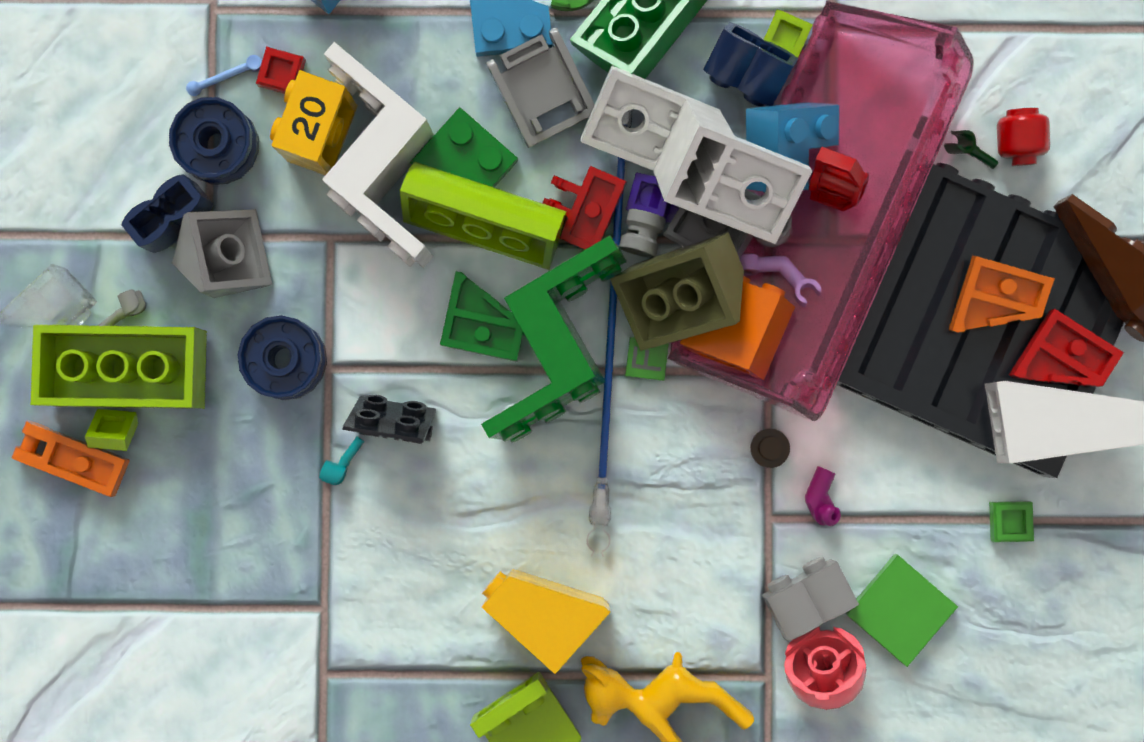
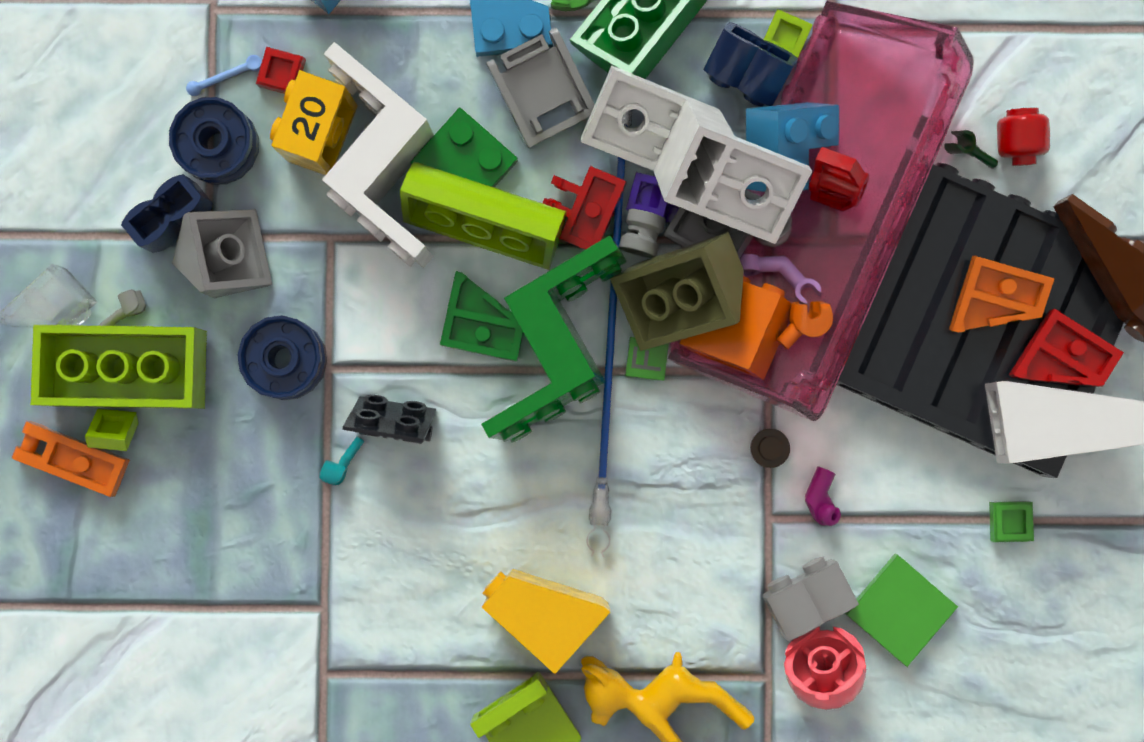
none -> orange piece [776,301,833,350]

